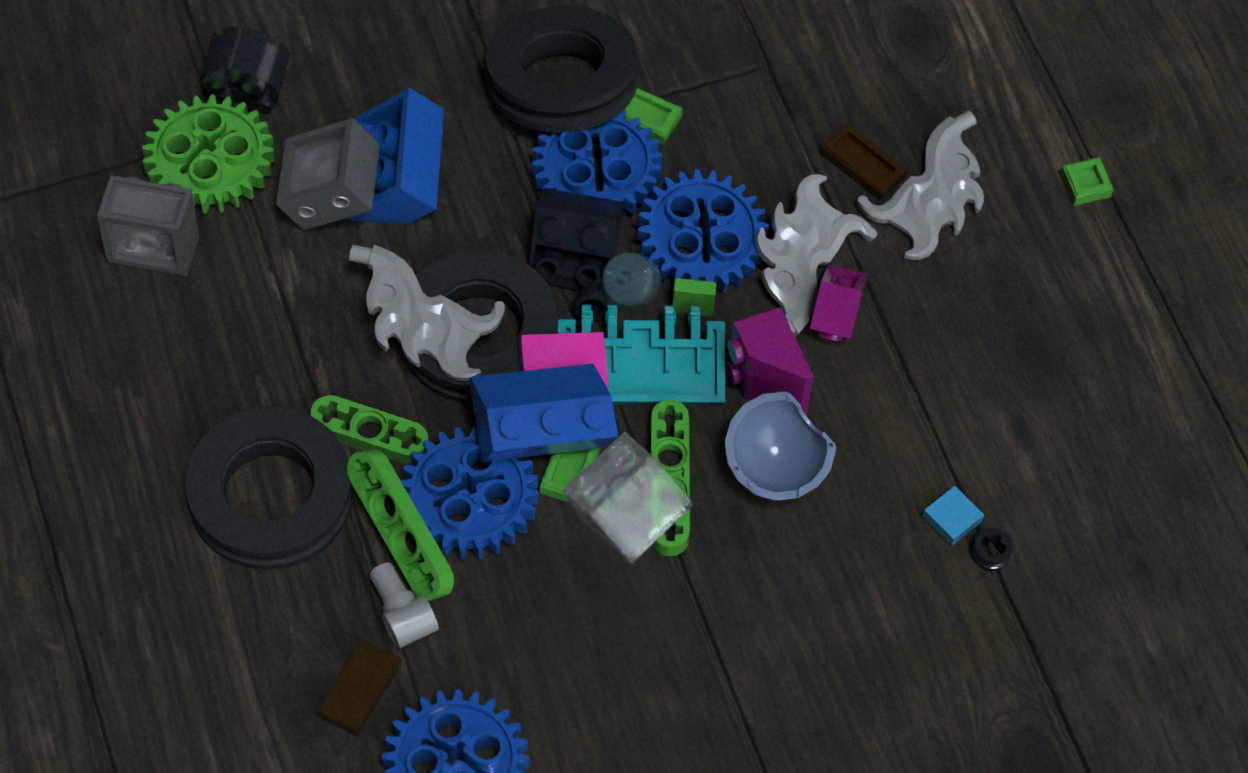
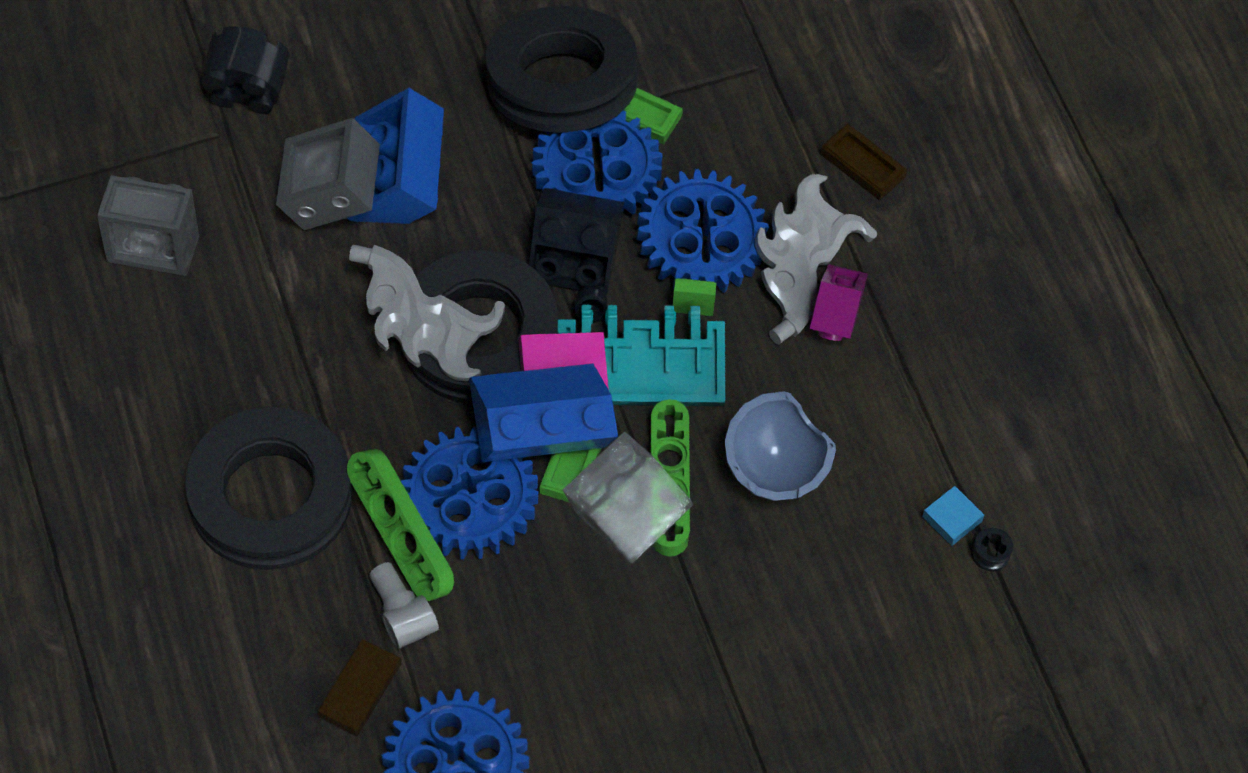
bright green gear [142,94,275,214] -> none
bright green beam [310,395,428,465] -> none
clear light blue head [602,252,661,307] -> none
magenta slope [725,307,814,416] -> none
light grey piece [857,111,984,260] -> none
bright green tile [1060,157,1114,206] -> none

